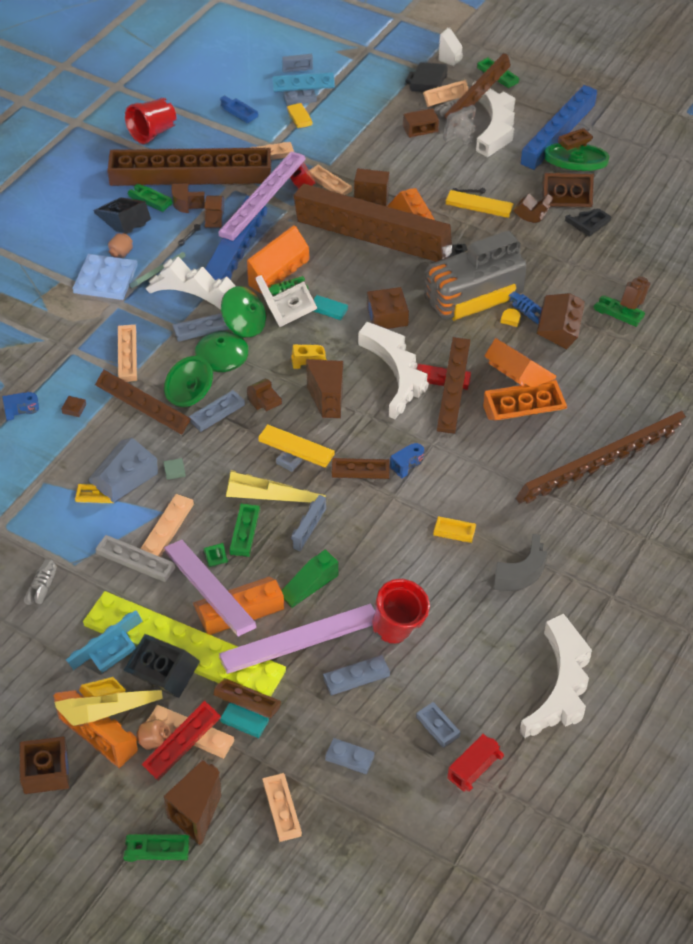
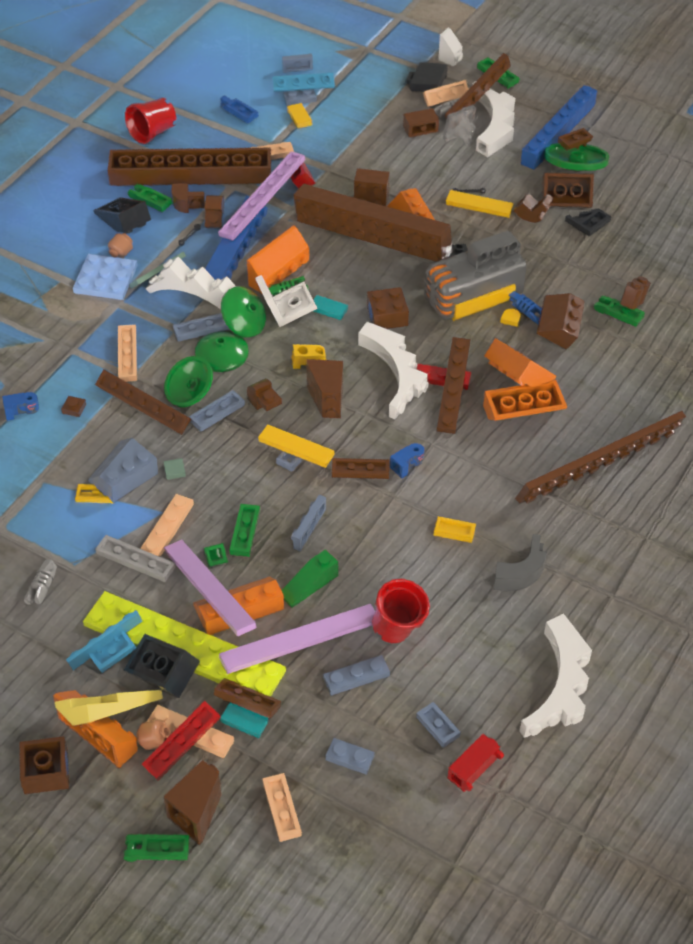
yellow tile [79,677,126,698] -> none
light yellow wedge [226,470,326,503] -> none
light nougat tile [309,165,352,195] -> none

